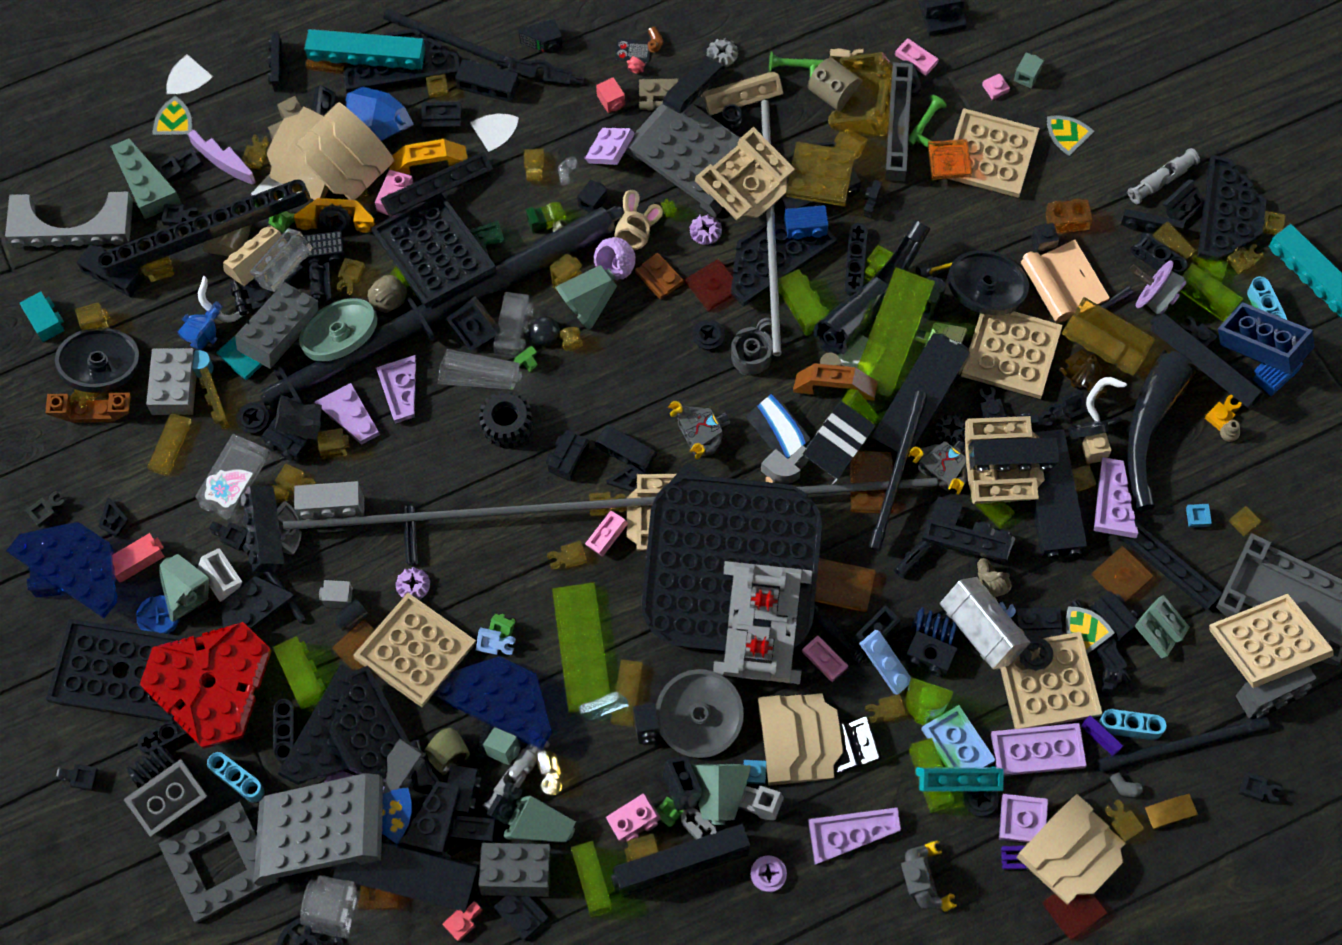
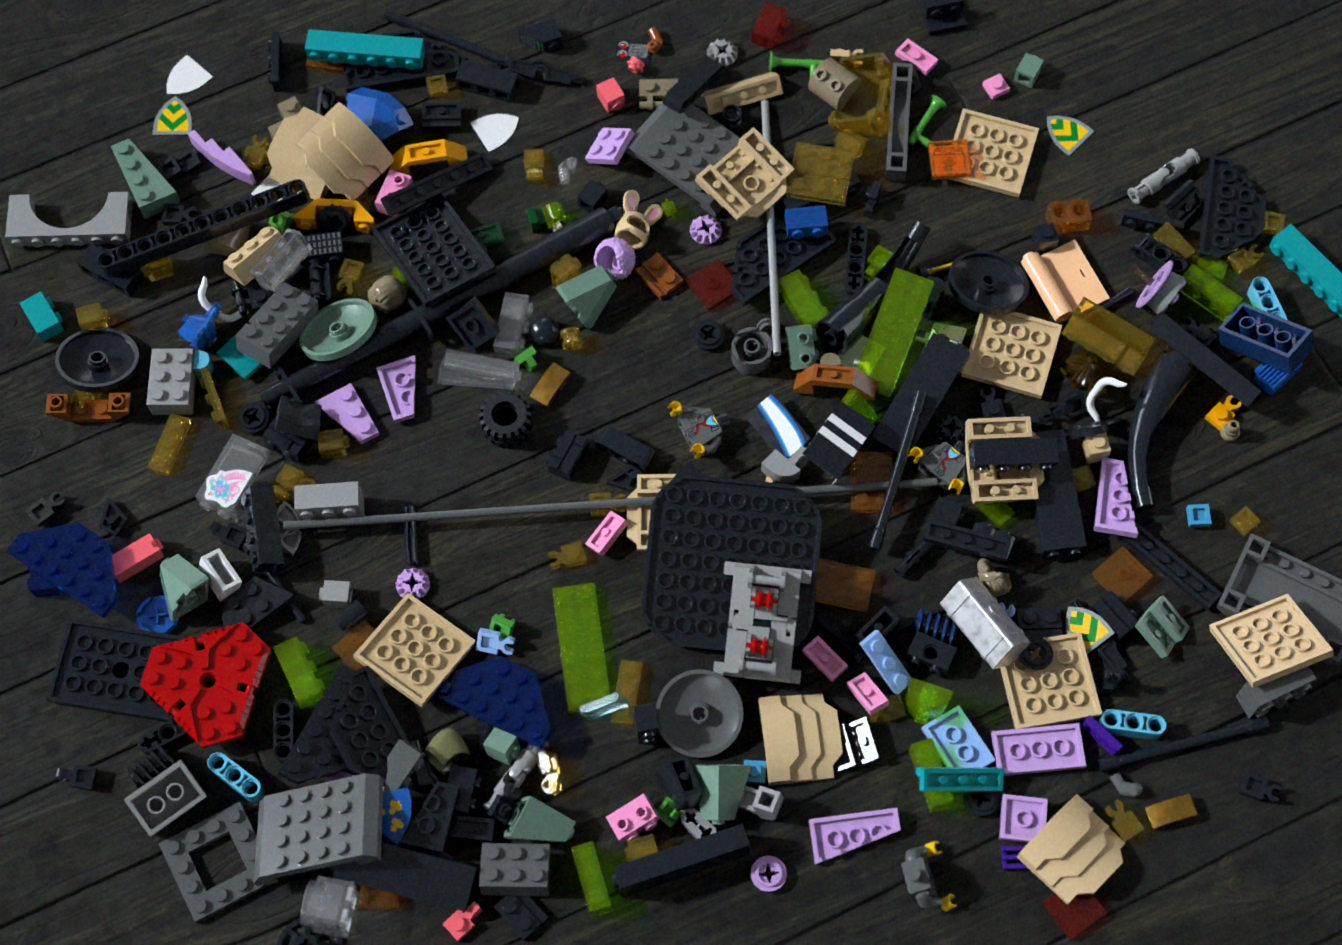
none -> pearl gold slope [530,362,571,407]
none -> clear red brick [751,2,789,50]
none -> sand green brick [785,324,819,370]
none -> bright pink plate [847,672,889,716]

